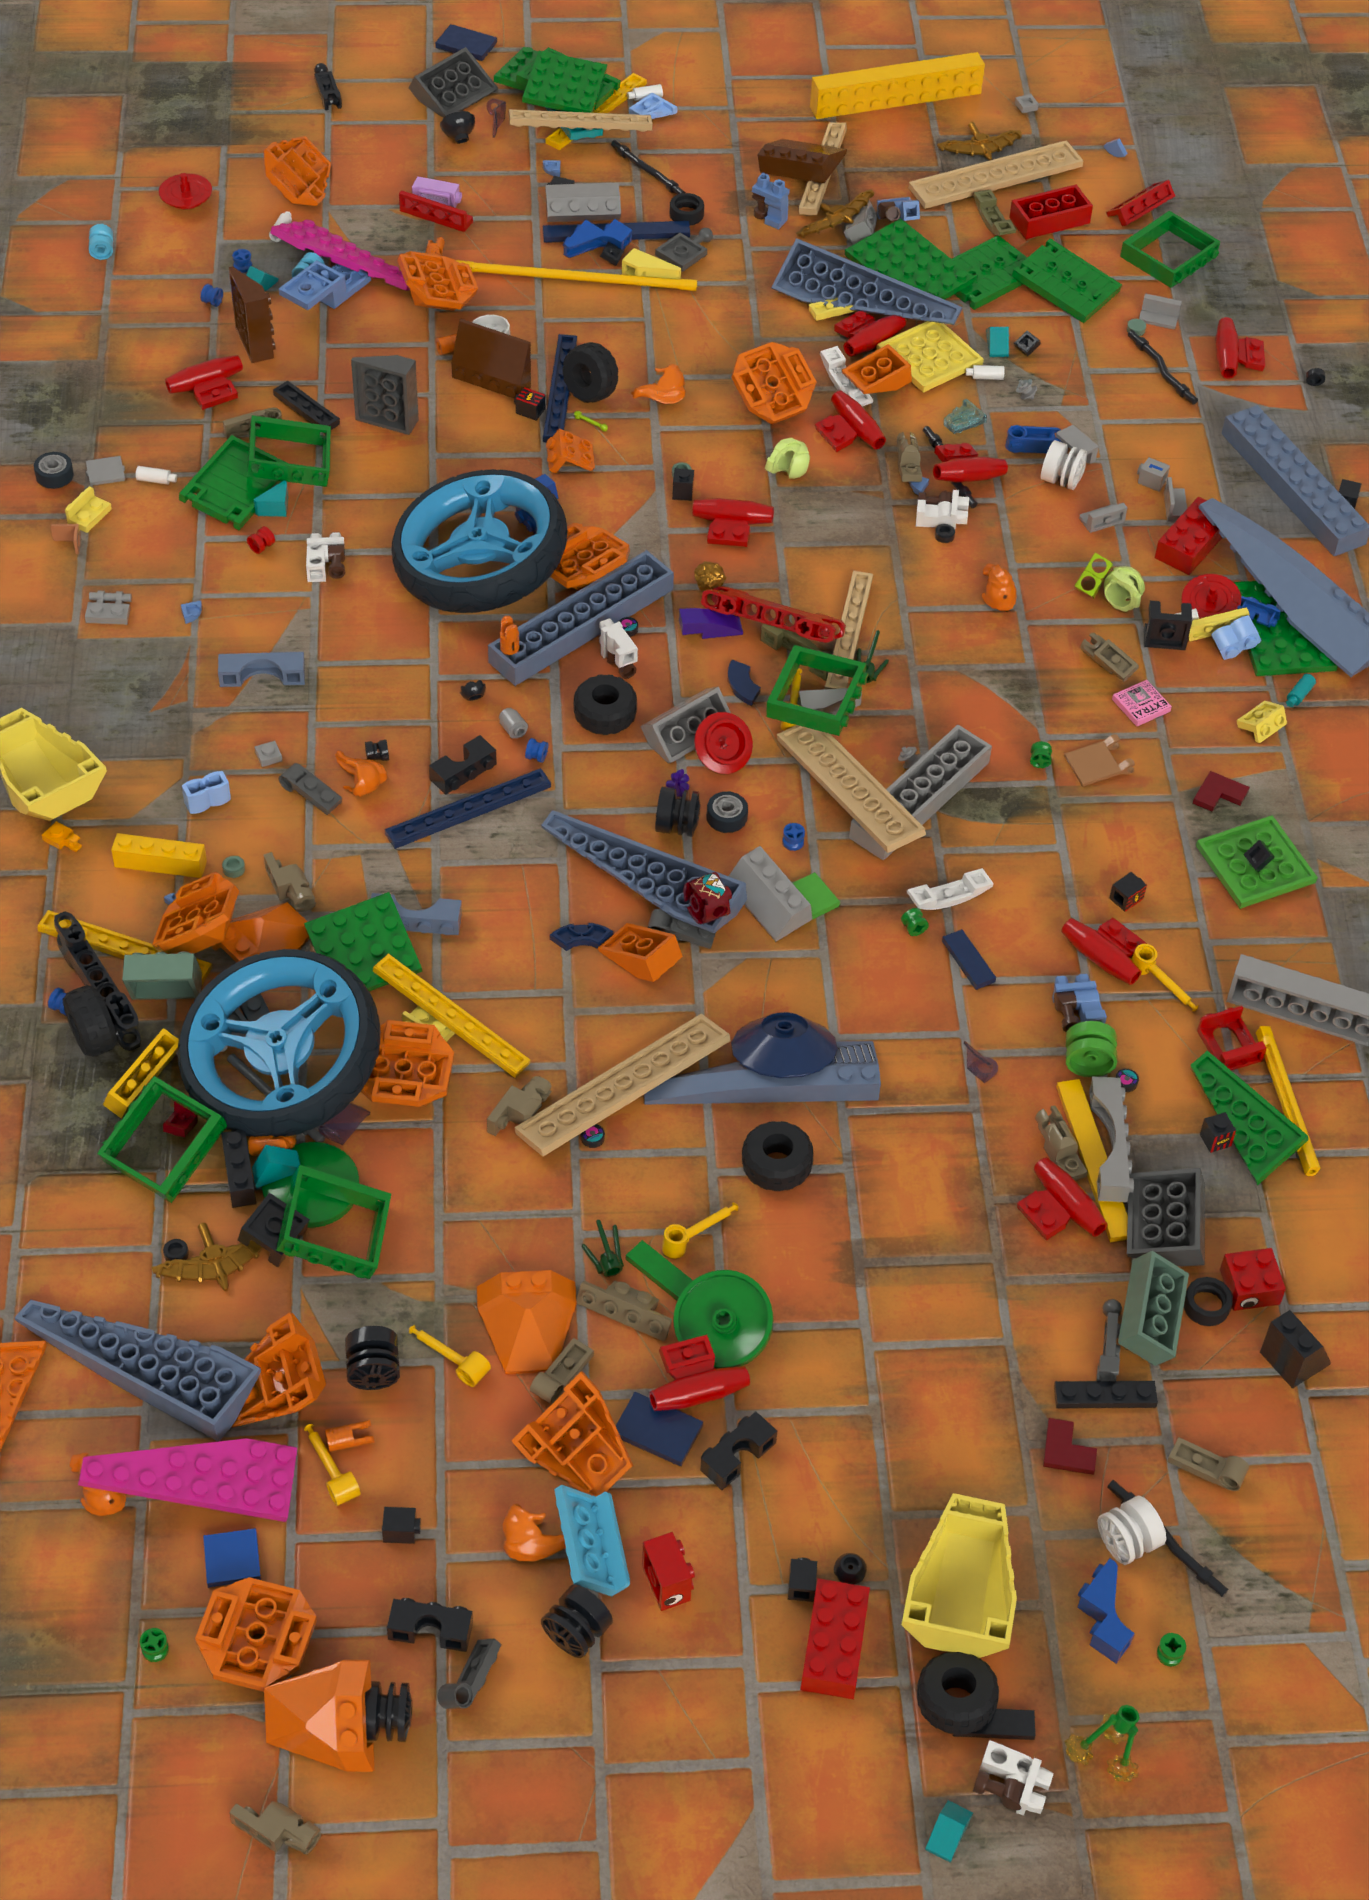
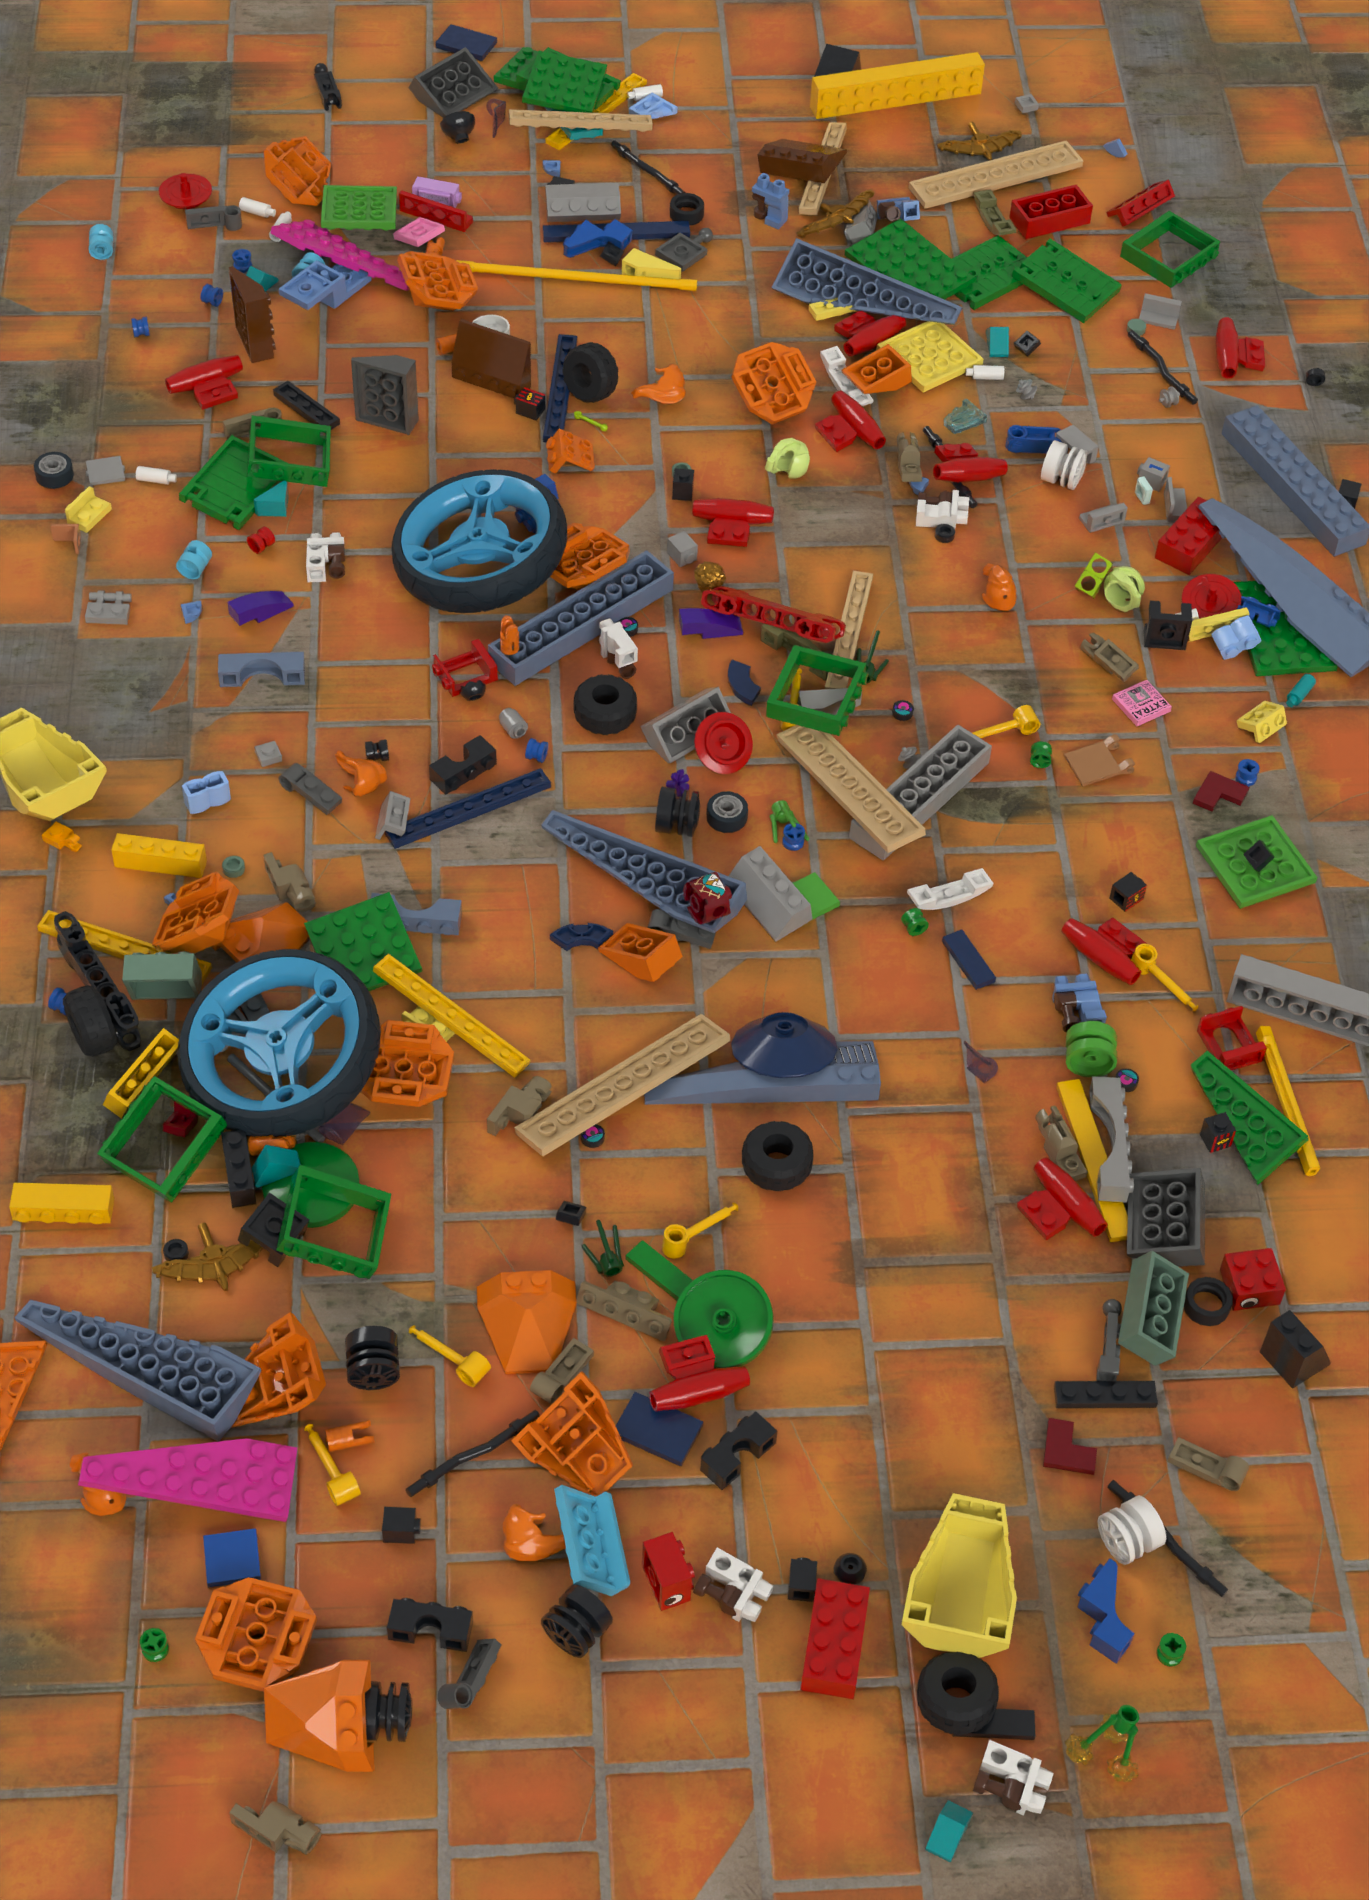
none -> yellow brick [9,1183,115,1224]
none -> blue wheel [131,317,150,338]
none -> medium azure wheel [176,540,212,579]
none -> dark grey plate [185,205,242,231]
none -> dark purple slope [227,591,294,626]
none -> white cylinder [239,197,276,218]
none -> bright green plate [321,185,397,231]
none -> light grey panel [375,791,411,840]
none -> bright pink tile [393,217,445,247]
none -> black bar [405,1410,540,1497]
none -> red panel [432,638,498,697]
none -> black tile [556,1201,587,1226]
none -> light grey brick [667,531,698,567]
none -> white hips [693,1547,773,1622]
none -> bright green plant [769,800,809,843]
none -> black slope [814,44,861,77]
none -> black tile [892,700,914,721]
none -> yellow piece [972,705,1041,739]
none -> light aqua tile [1135,476,1153,505]
none -> light grey wheel [1159,386,1180,408]
none -> blue wheel [1235,759,1260,786]

